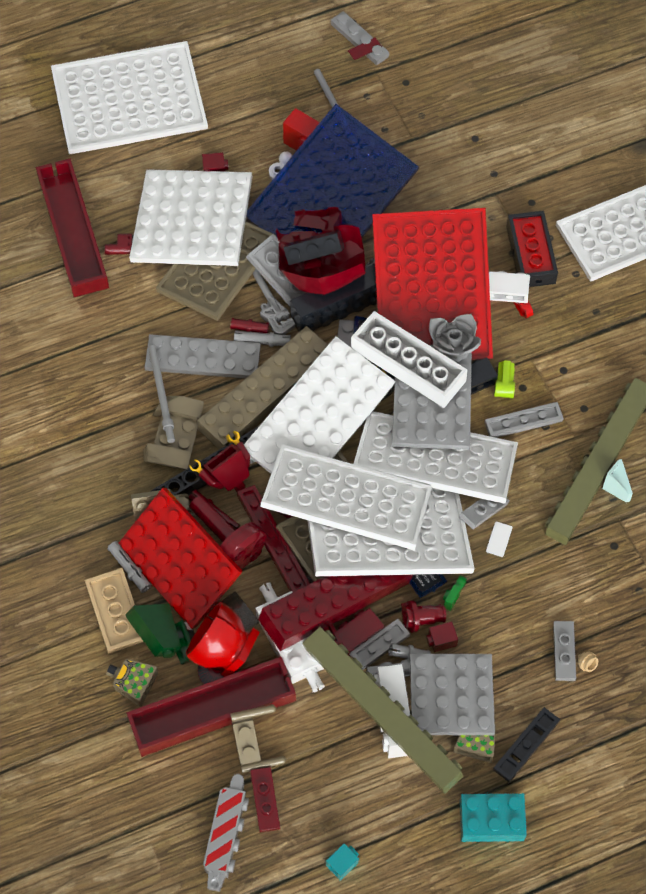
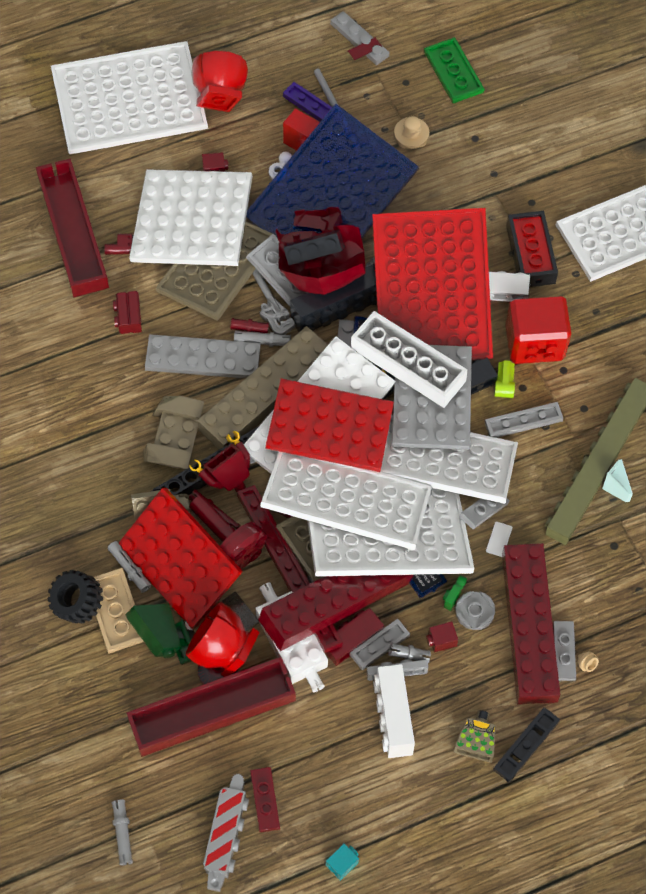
dark tan torso [106,659,158,707] -> none
light grey bar [148,345,175,443] -> none
dark tan plate [230,704,286,773] -> none
olive brick [302,627,463,794] -> none
dark red piece [401,600,446,633] -> none
light grey plate [410,654,495,735] -> none
light grey brick [429,314,481,361] -> none
teal brick [460,794,527,842] -> none
none -> black tyre [47,570,103,624]
none -> light grey pin [112,799,133,865]
none -> dark red brick [113,291,142,334]
none -> red plate [191,51,248,112]
none -> red plate [265,378,394,472]
none -> dark purple plate [283,82,335,124]
none -> tan plate [394,116,429,149]
none -> green tile [424,37,484,103]
none -> light grey tile [455,591,495,630]
none -> dark red brick [502,543,560,705]
none -> red plate [505,296,572,364]

